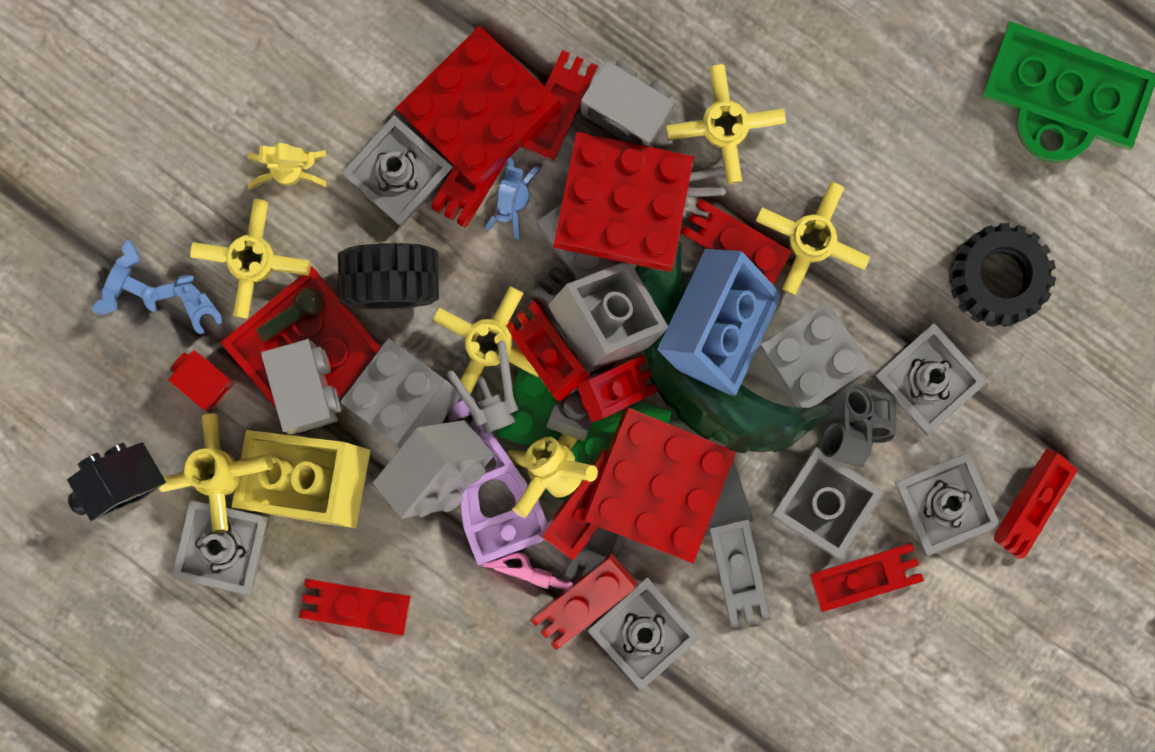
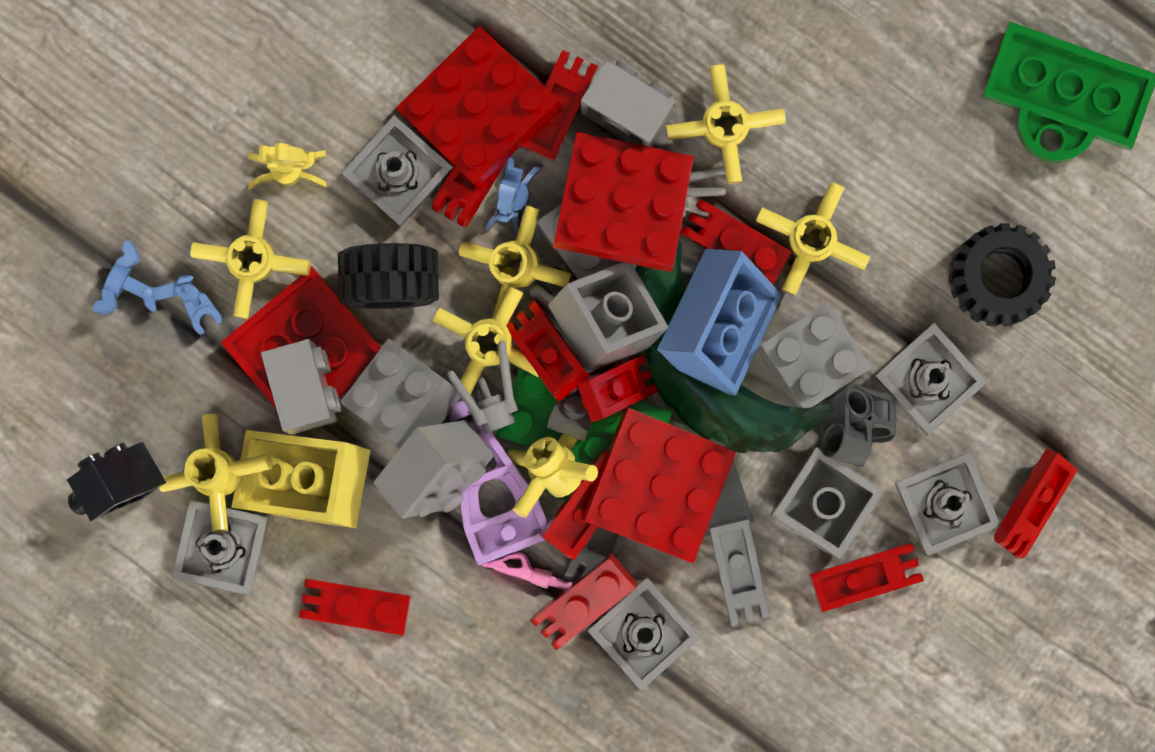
red brick [168,349,236,413] -> none
bar [255,288,325,342] -> none
none -> light yellow bar [459,206,574,319]

